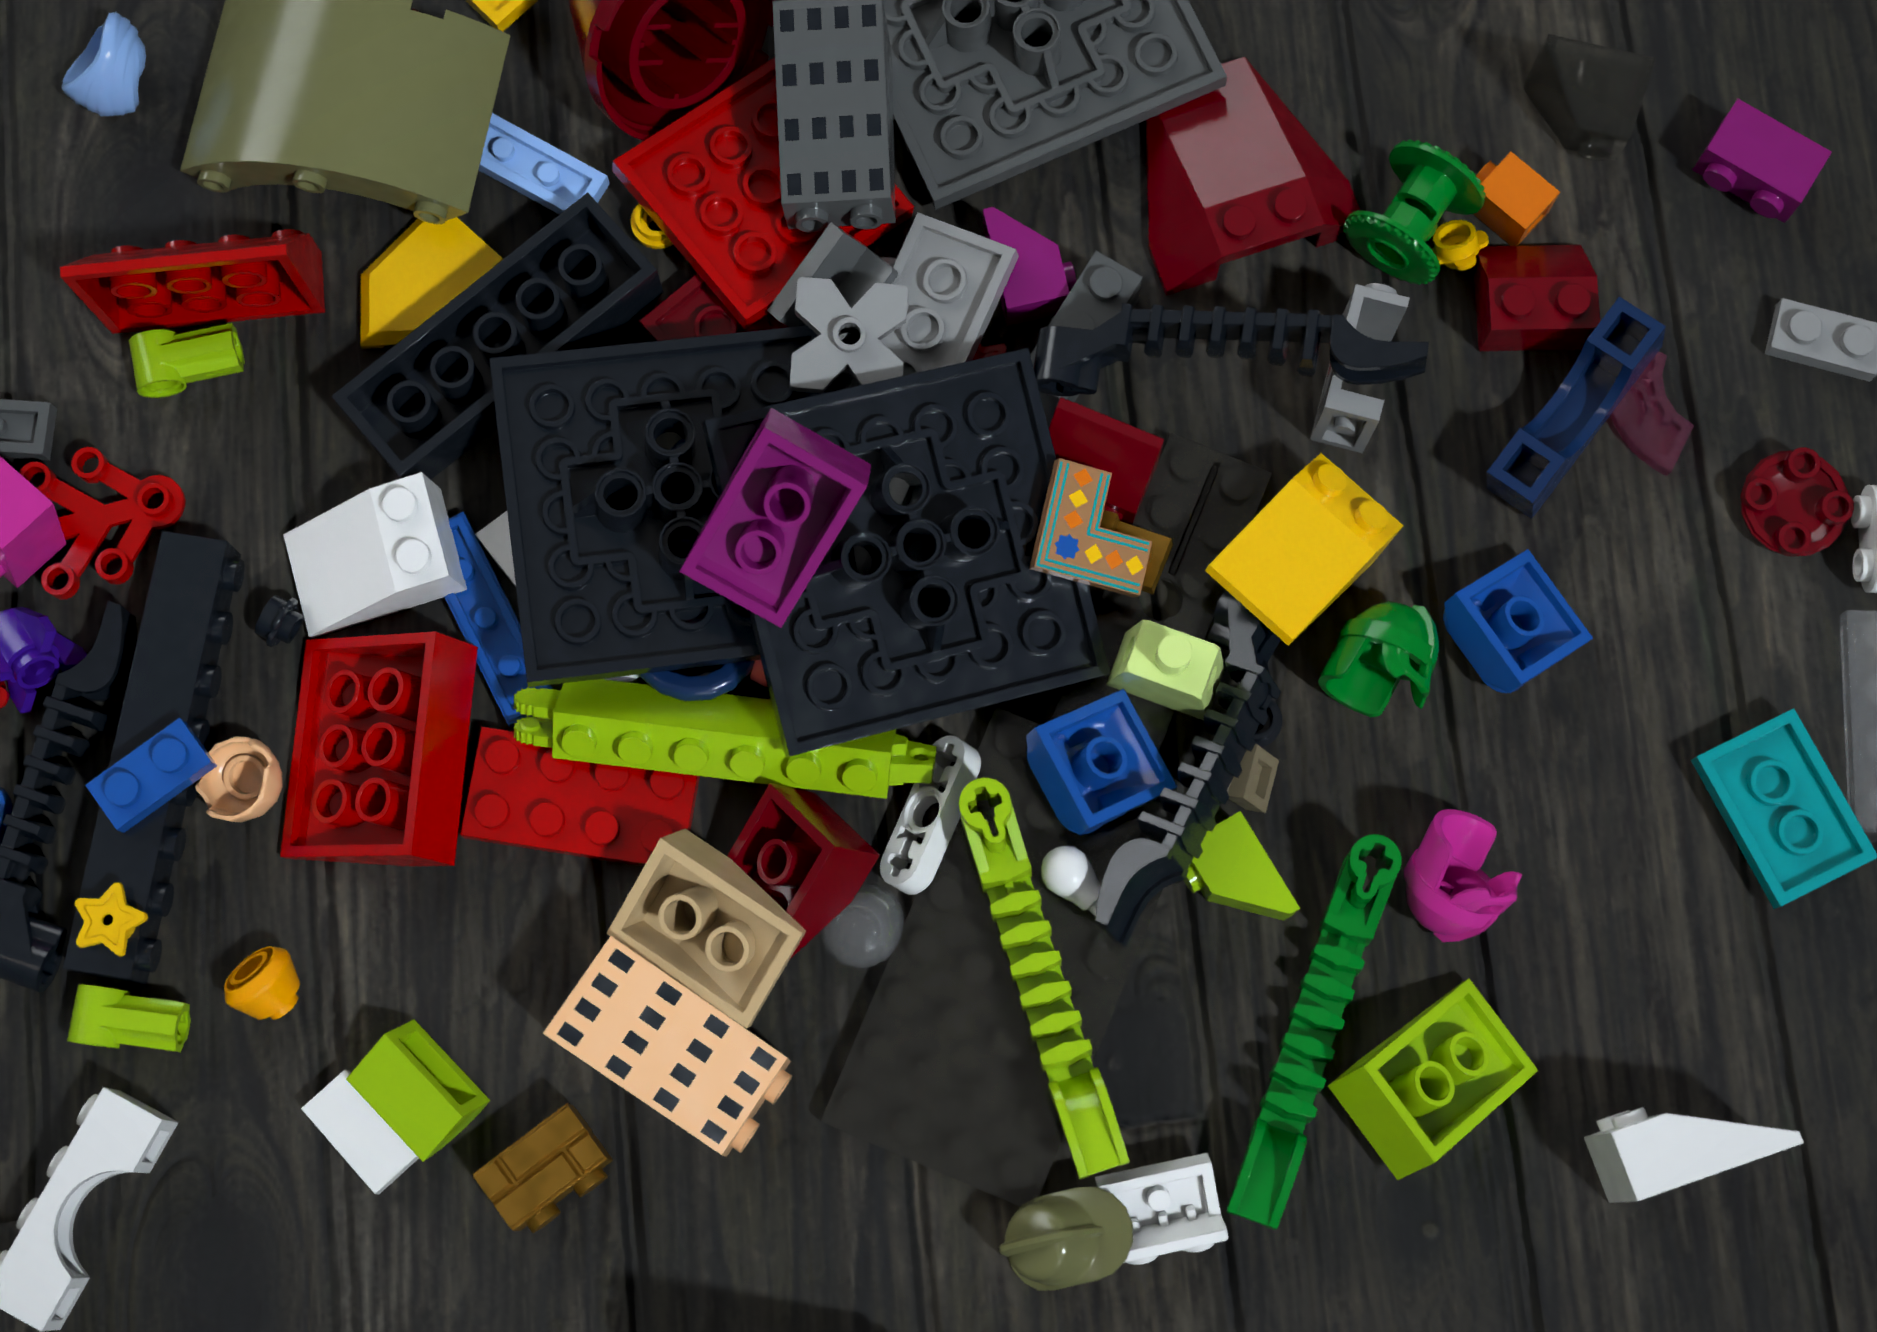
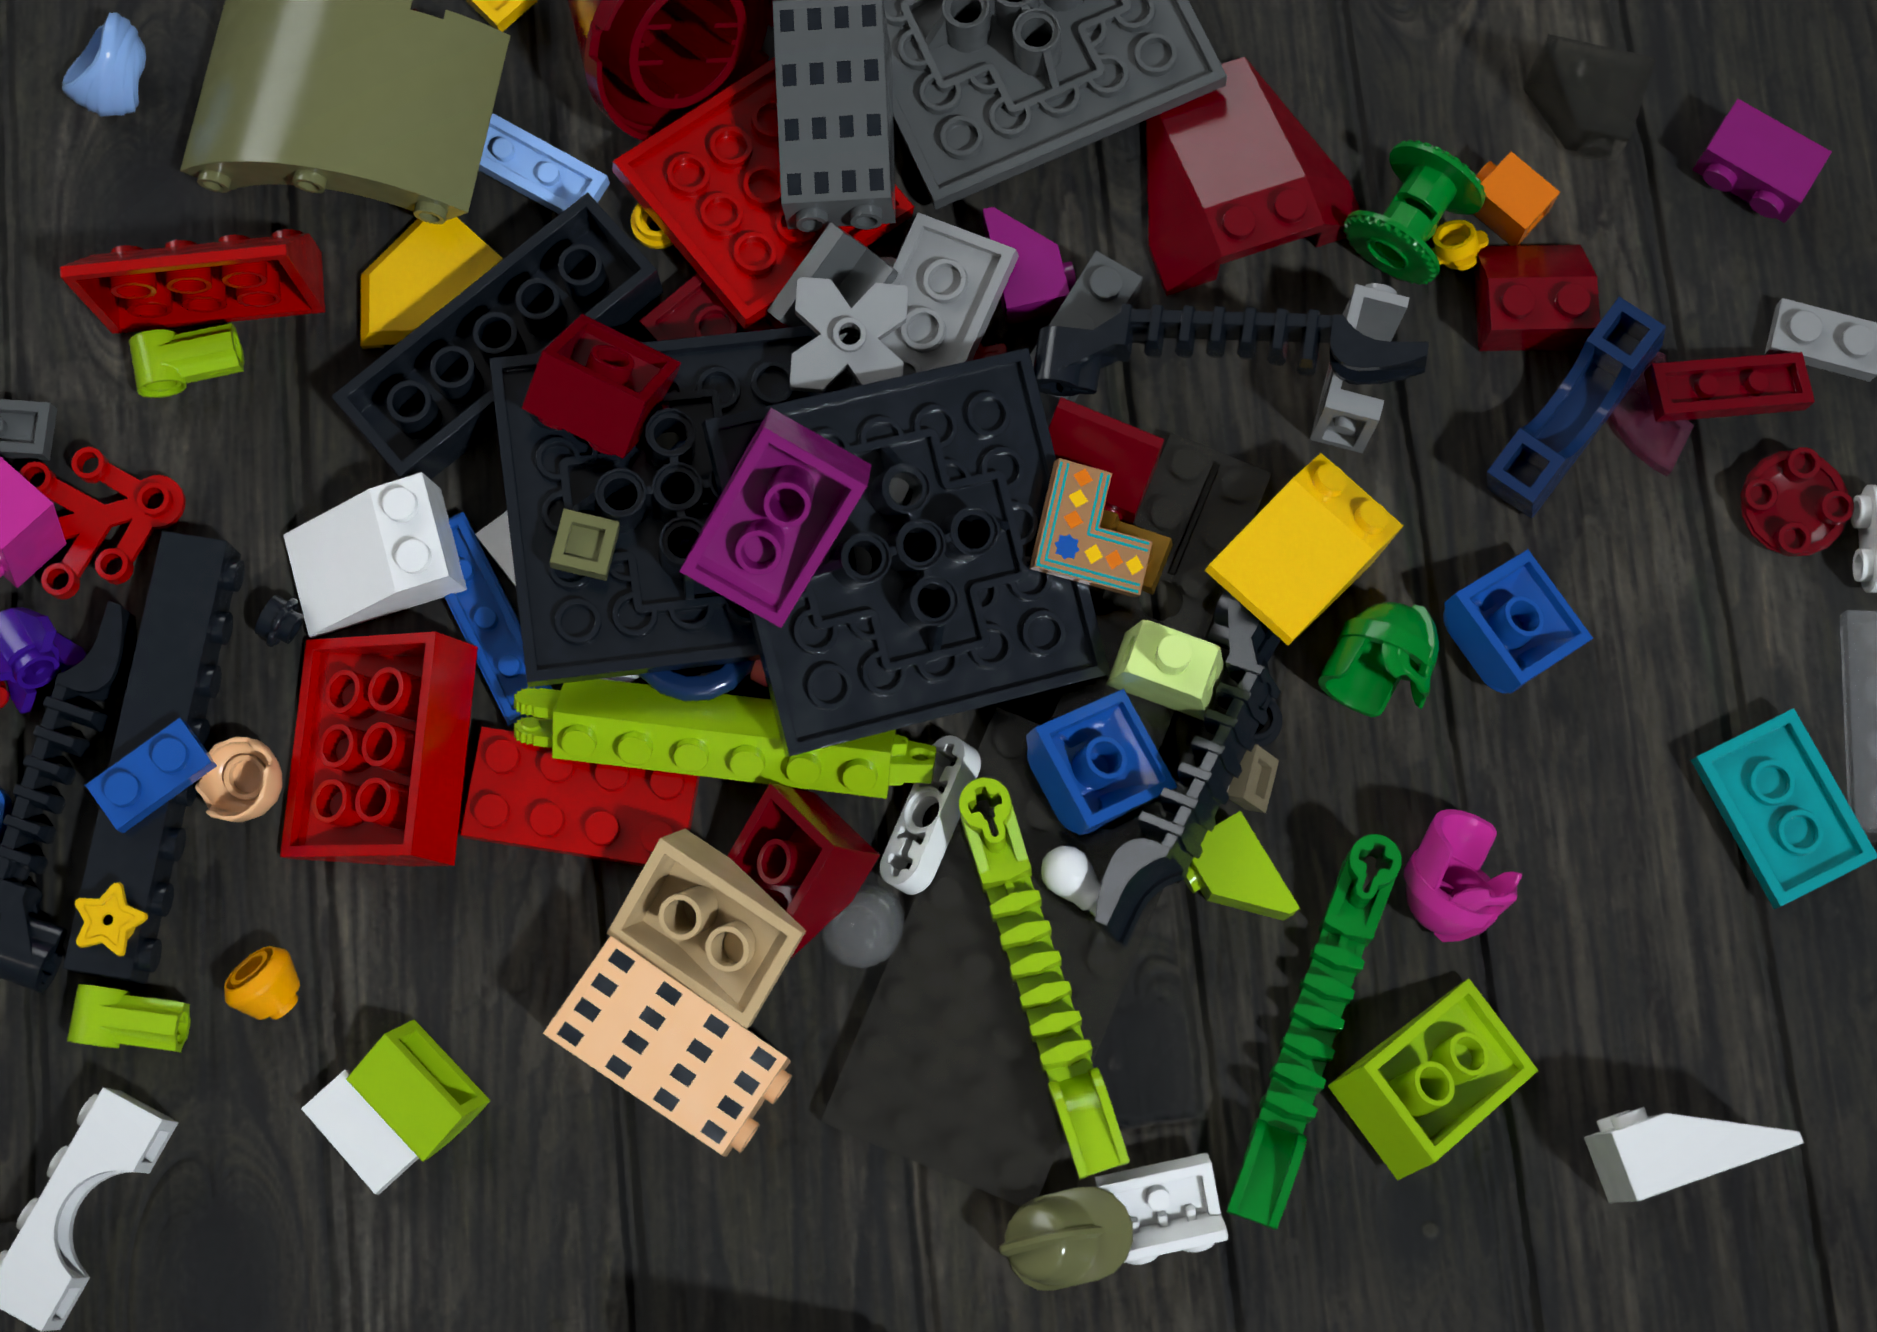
pearl gold brick [473,1103,613,1233] -> none
none -> dark red slope [521,314,681,459]
none -> olive plate [550,509,620,581]
none -> dark red plate [1644,352,1815,422]

